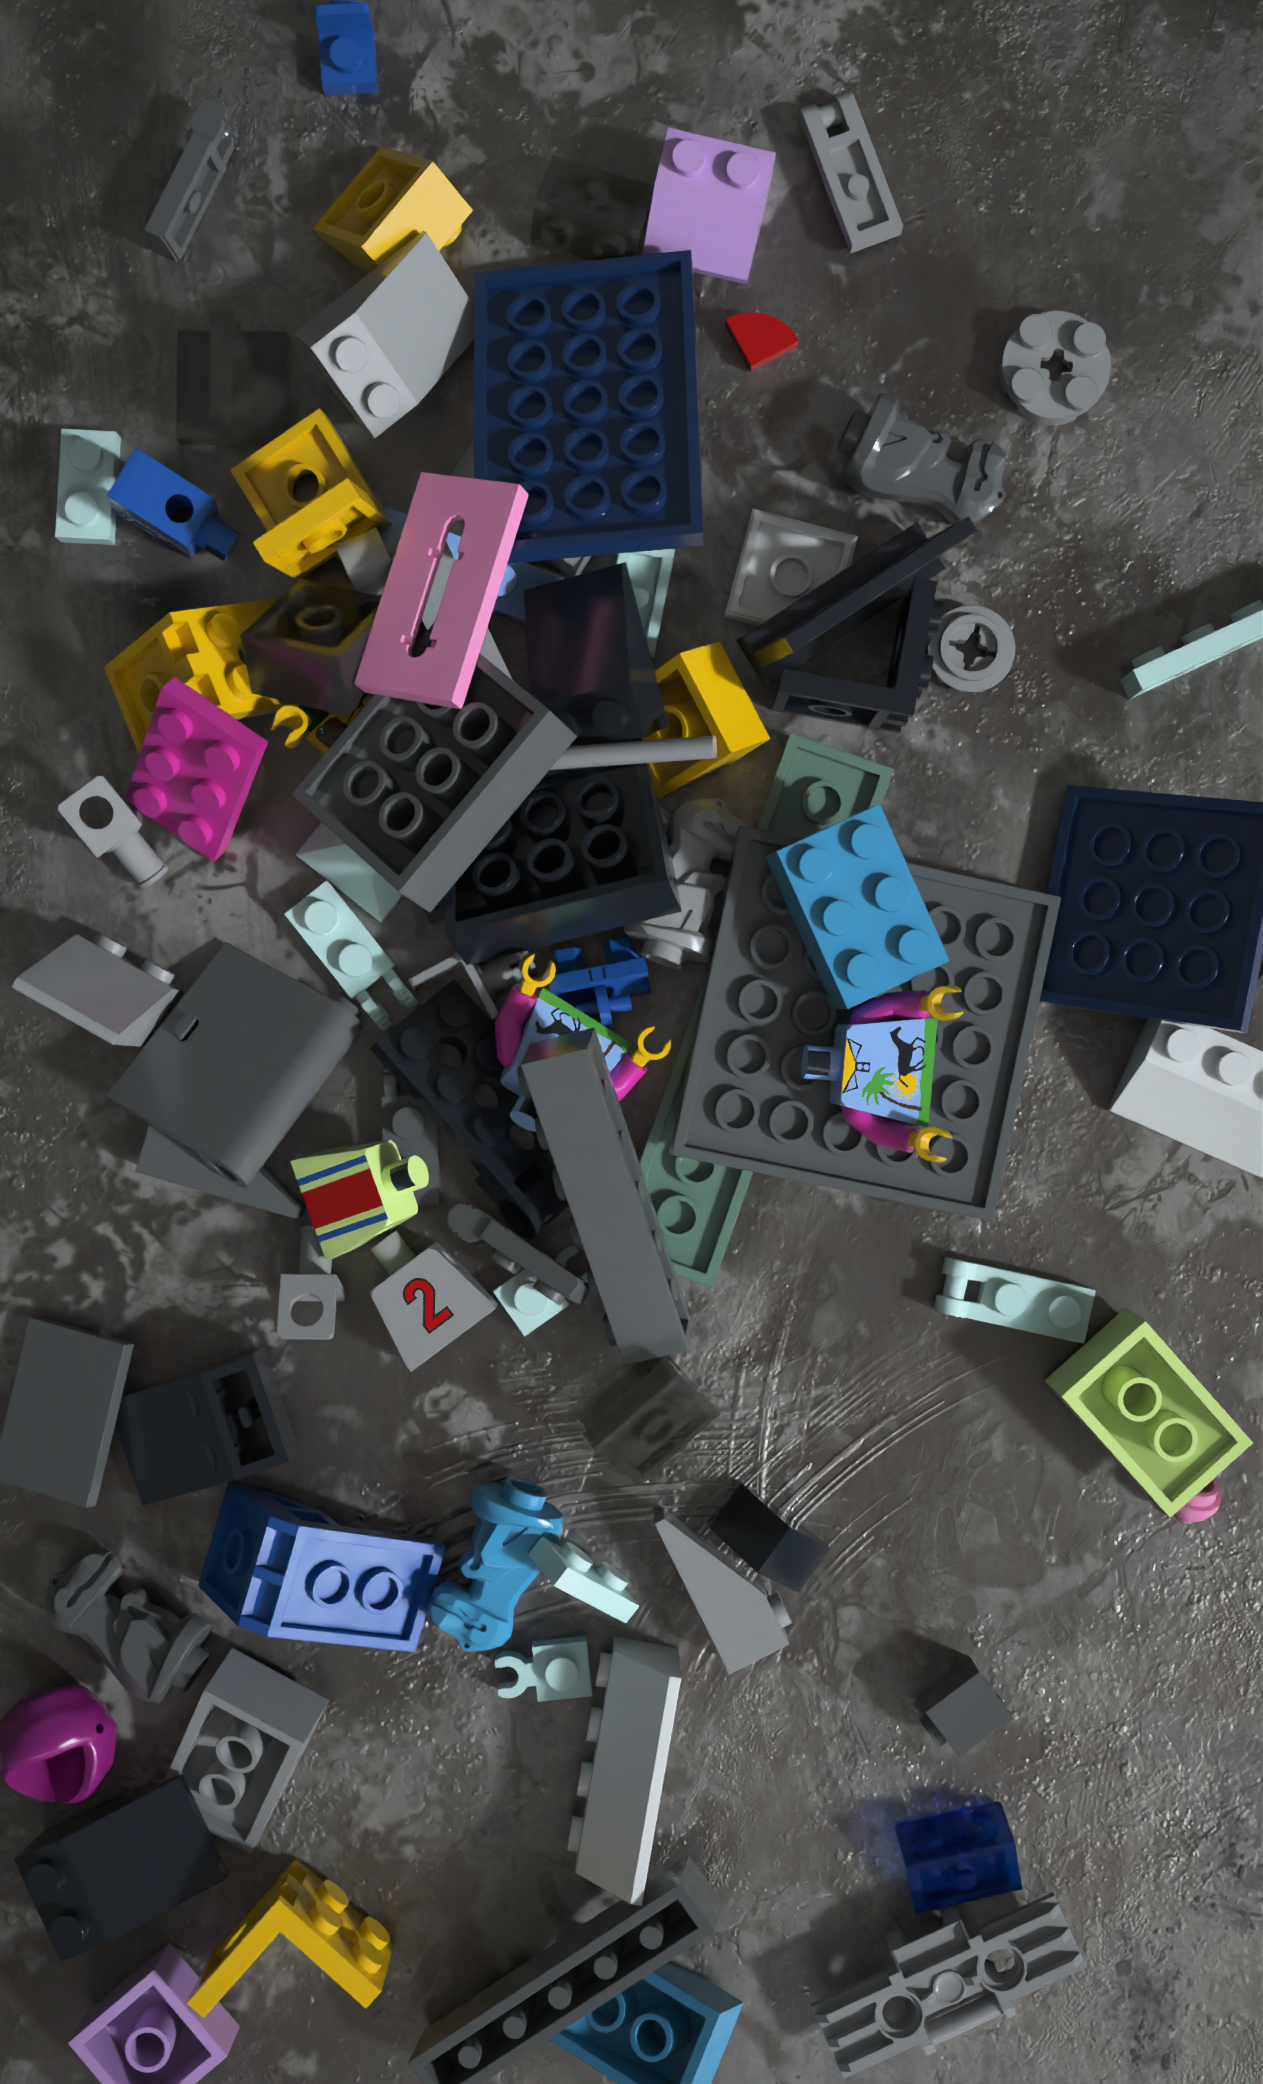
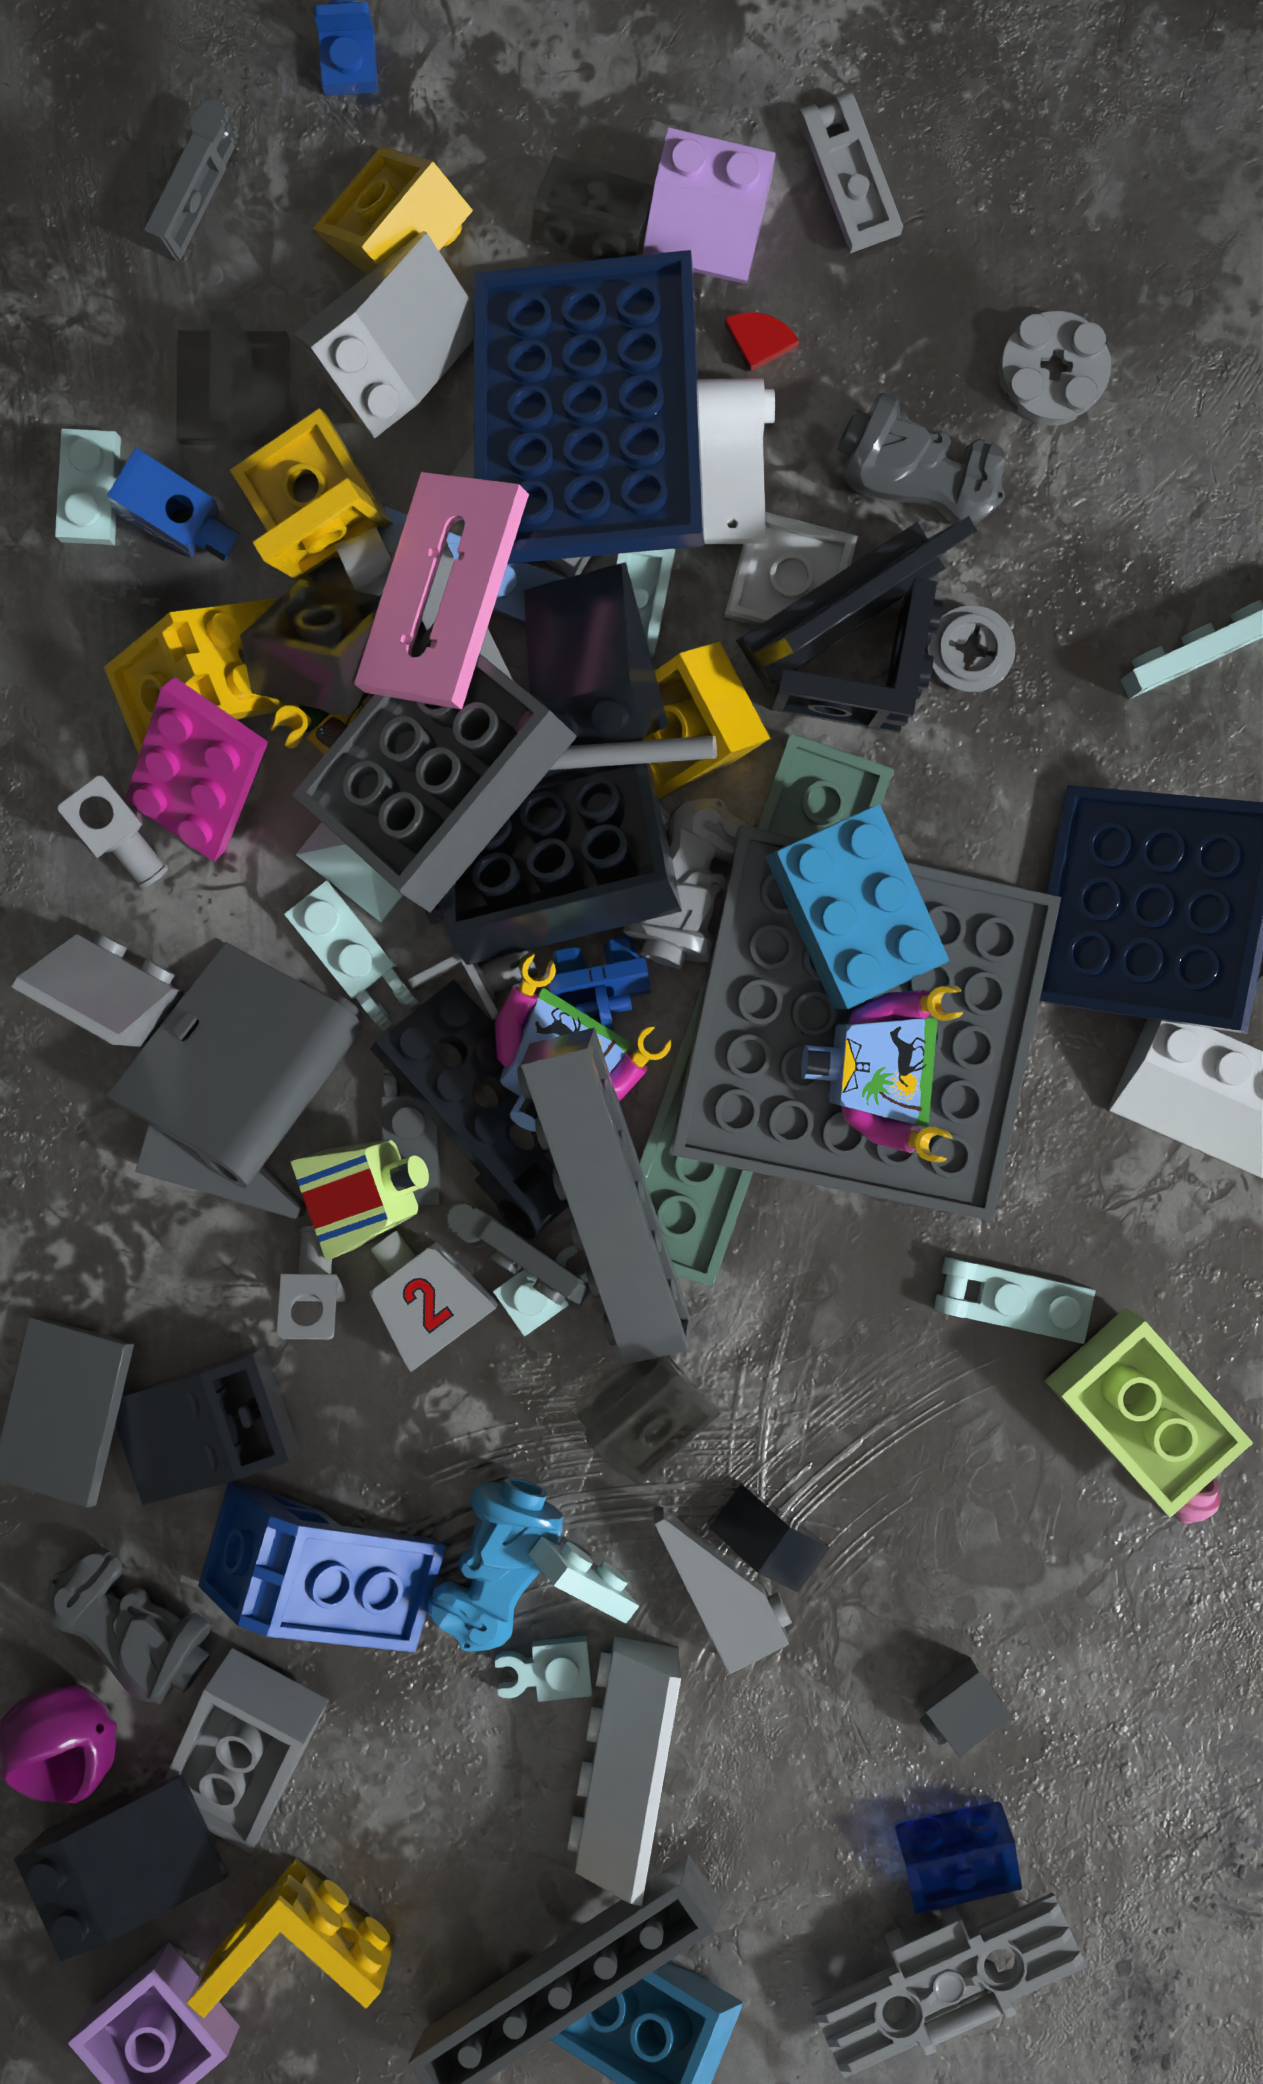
none -> white door [698,378,775,544]

